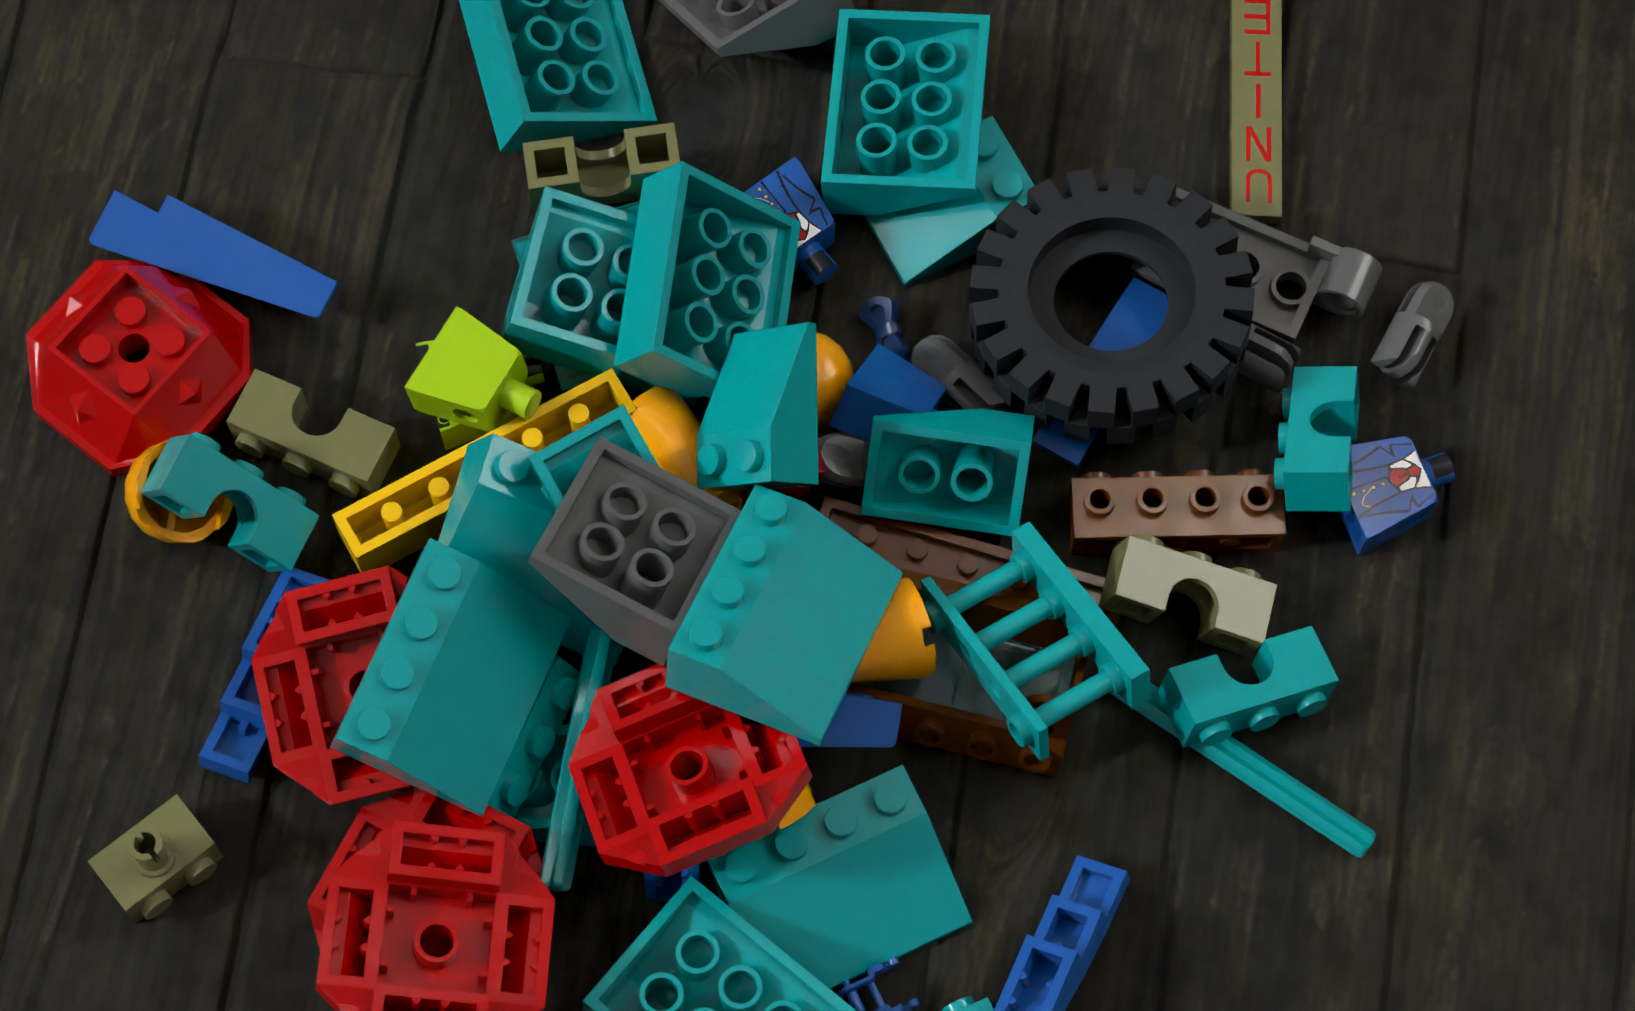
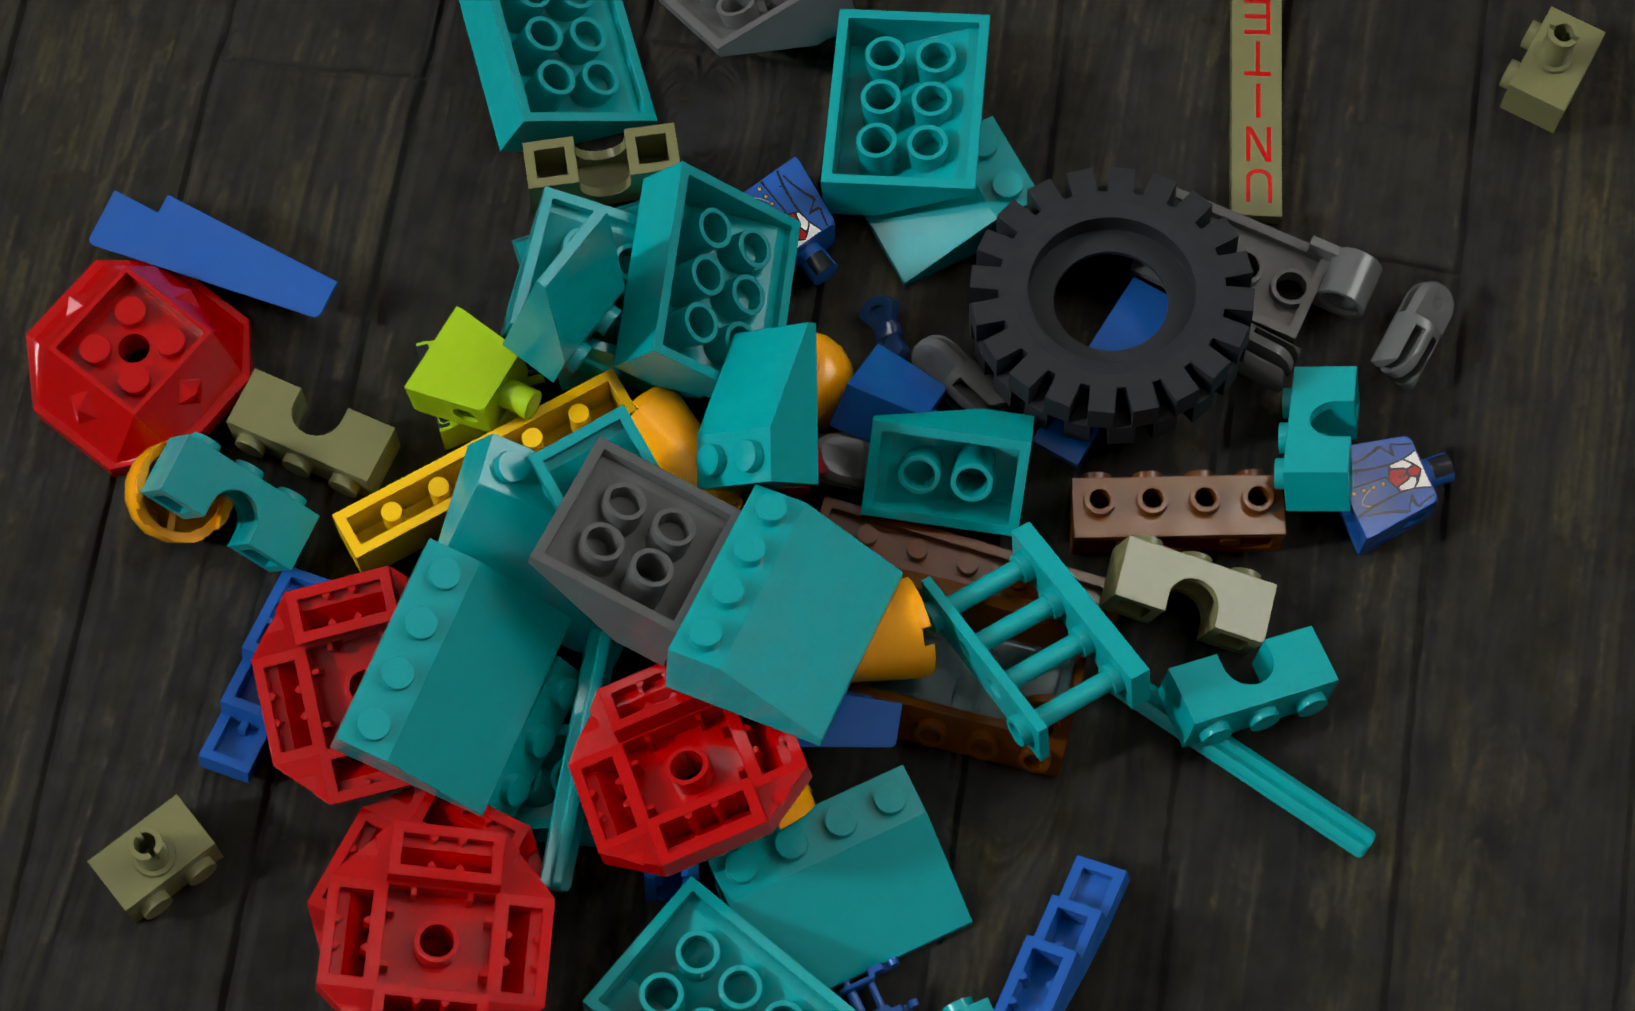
none -> teal slope [503,205,625,383]
none -> olive brick [1499,6,1606,133]

